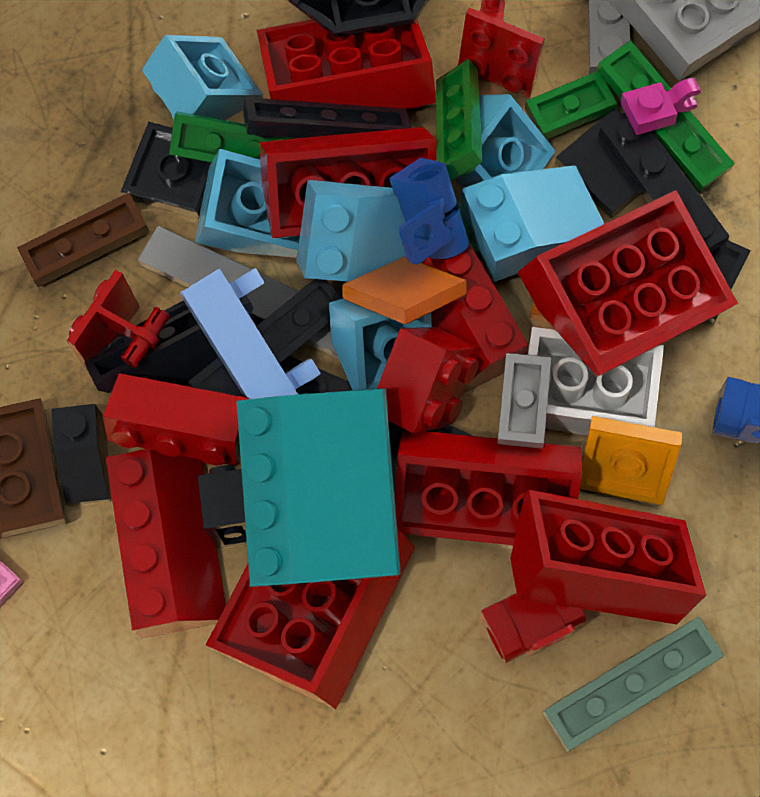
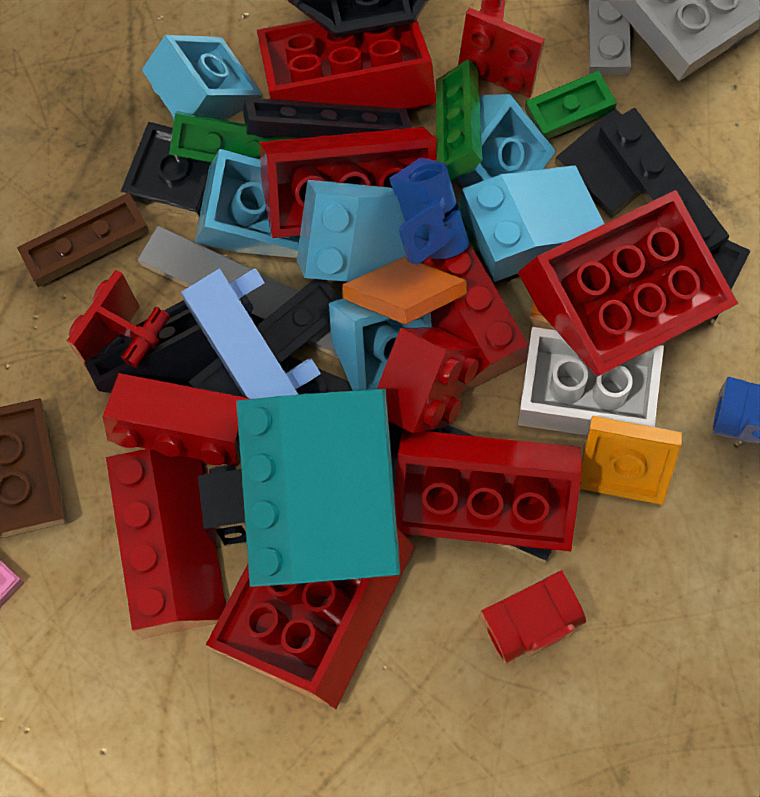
black slope [52,404,111,506] -> none
light grey plate [497,353,551,449] -> none
red slope [510,489,706,625] -> none
sand green plate [543,617,725,753] -> none
green plate [596,40,735,193] -> none
dark pink plate [620,78,701,135] -> none

